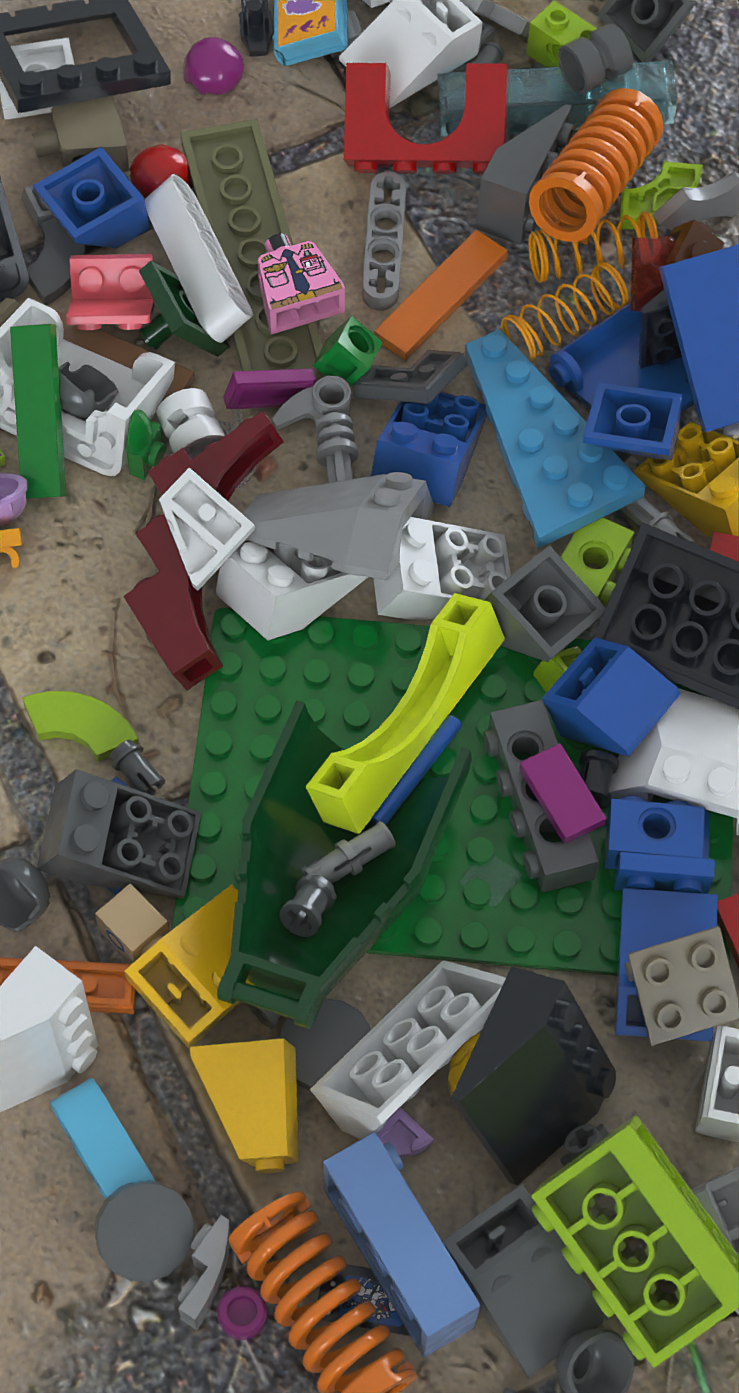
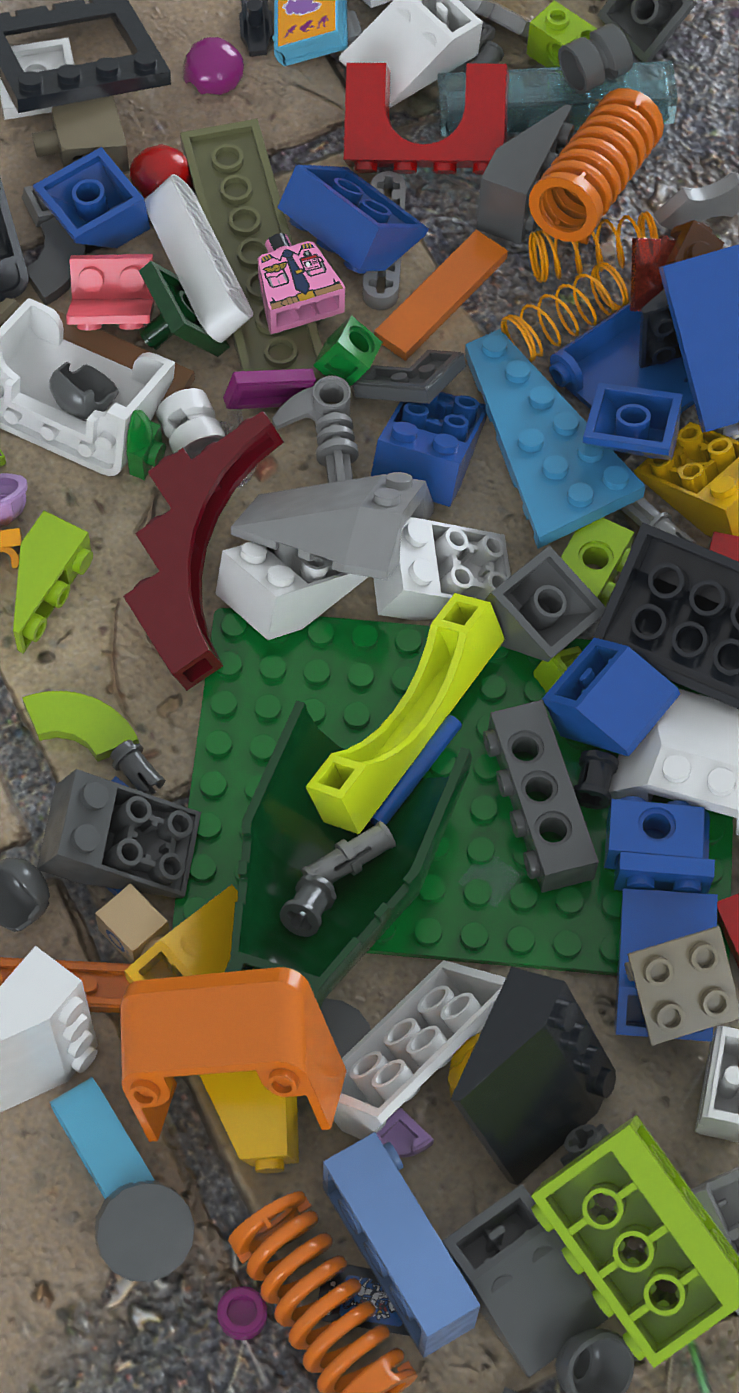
green tile [10,324,67,499] -> none
white wing [159,468,255,591] -> none
light grey slope [177,1215,231,1330] -> none
magenta tile [519,743,606,844] -> none
lime tile [619,161,703,230] -> none
none -> lime slope [13,510,93,654]
none -> orange windscreen [120,967,347,1142]
none -> blue slope [277,165,429,274]

